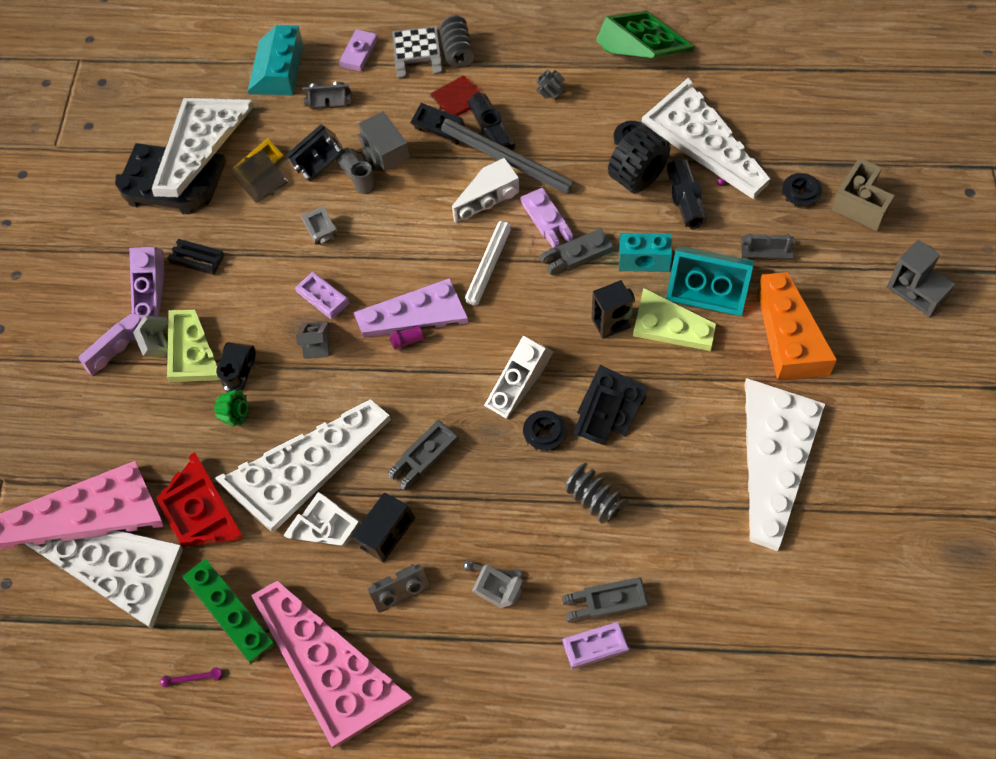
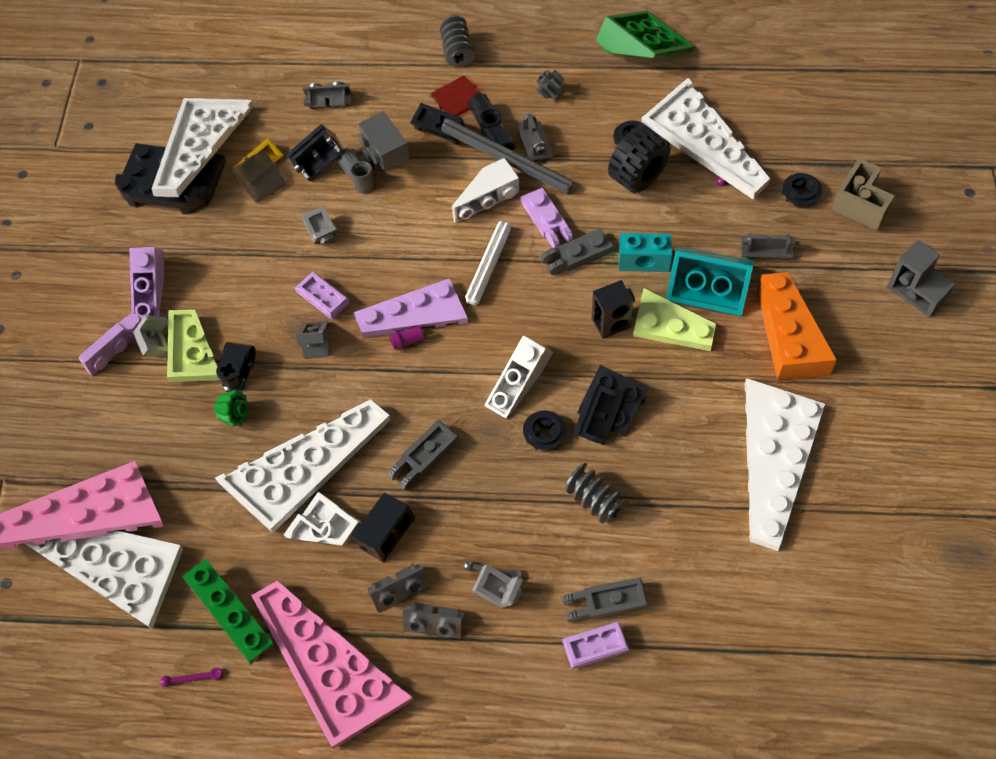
red wing [156,452,244,547] -> none
black tile [167,239,224,275] -> none
teal slope [247,25,303,96] -> none
lavender plate [339,29,377,72] -> none
flag [392,26,442,78] -> none
black piece [666,158,707,229] -> none
none -> flat silver hinge [403,602,465,639]
none -> flat silver hinge [517,113,553,161]

